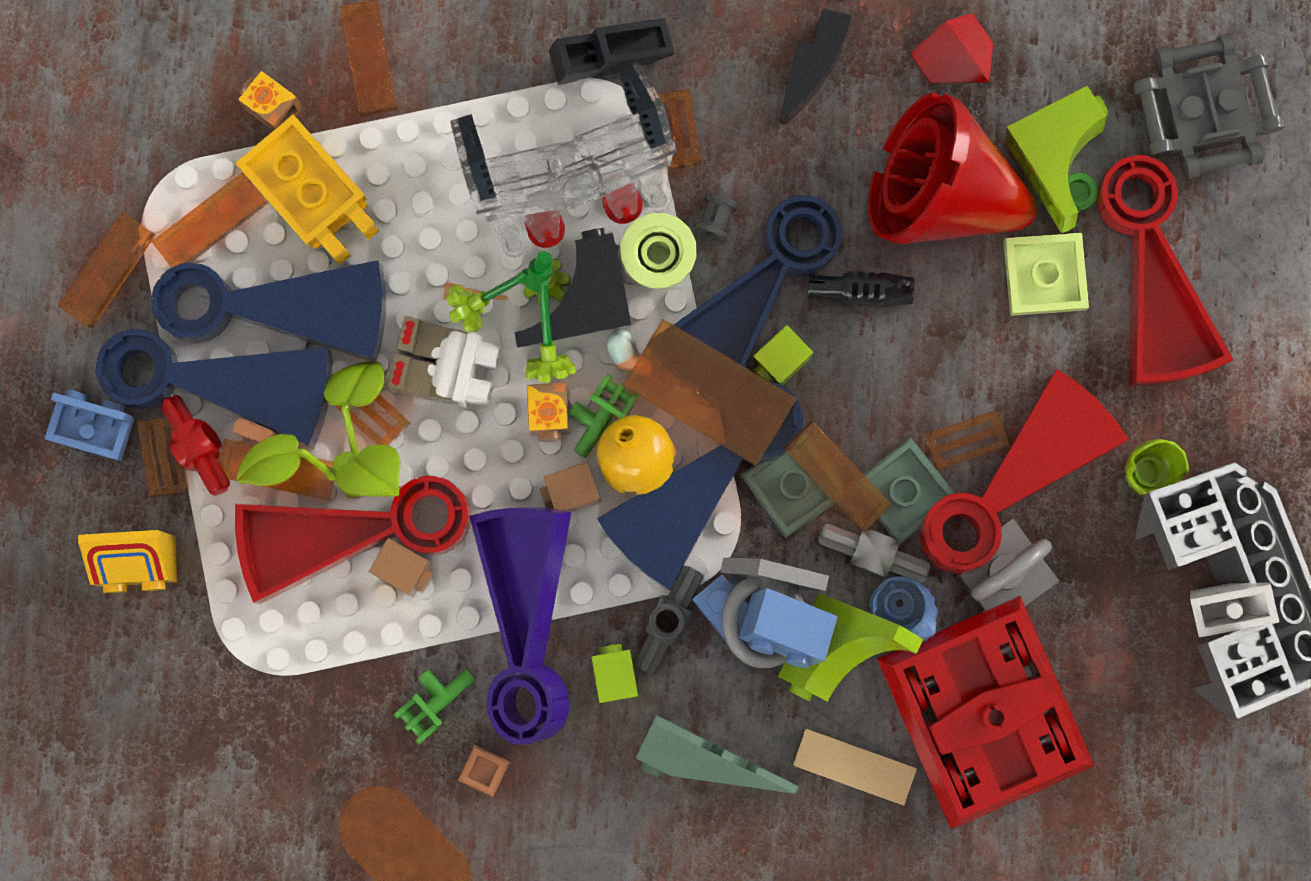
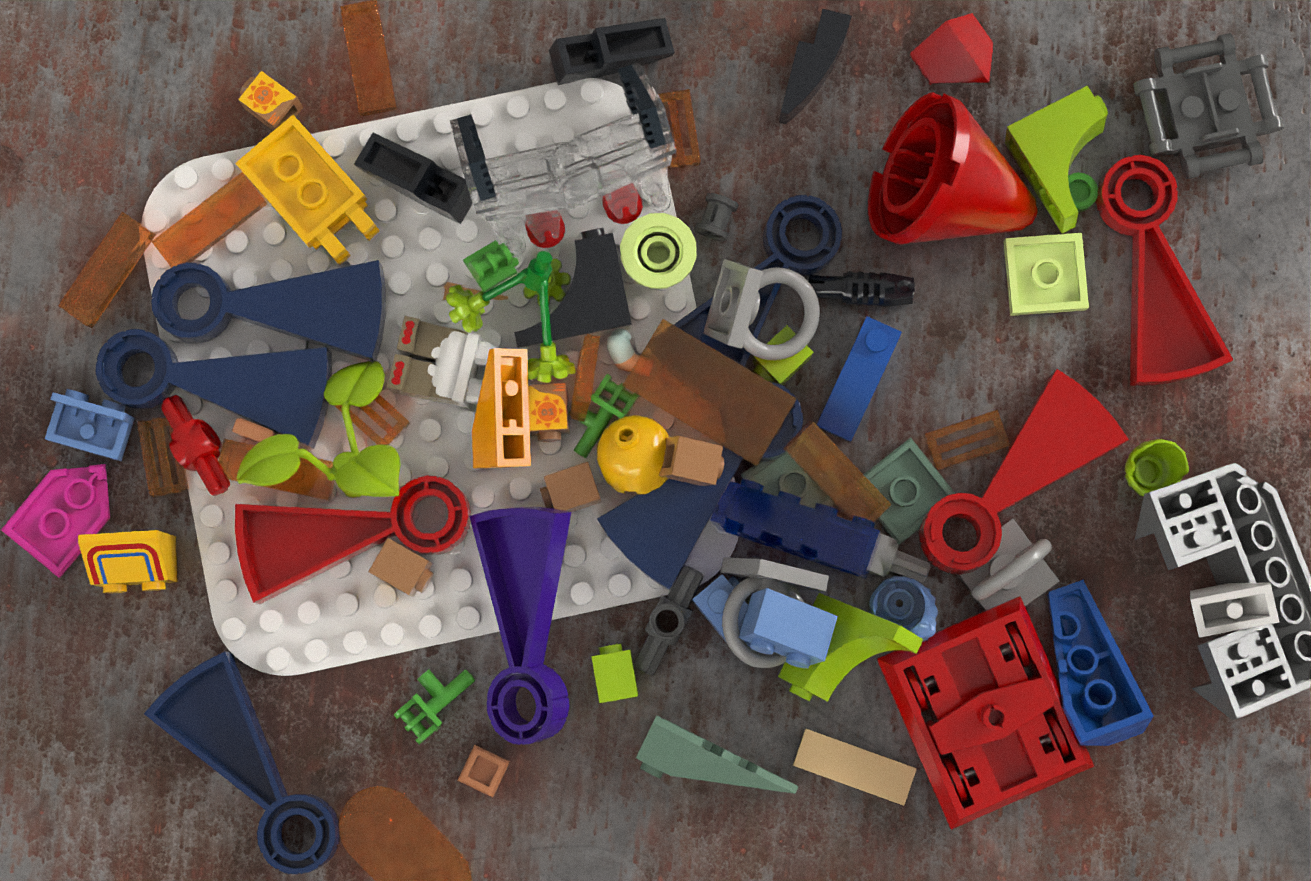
none -> dark pink tile [1,464,110,578]
none -> dark blue piece [144,651,341,874]
none -> black slope [354,132,478,224]
none -> bright green arm [463,240,519,293]
none -> light orange slope [472,348,531,468]
none -> clear orange tile [570,334,600,421]
none -> medium nougat brick [659,436,724,486]
none -> light grey tile [703,259,820,360]
none -> clear blue wedge [710,479,881,580]
none -> blue slope [816,316,902,442]
none -> blue wedge [1047,580,1154,746]

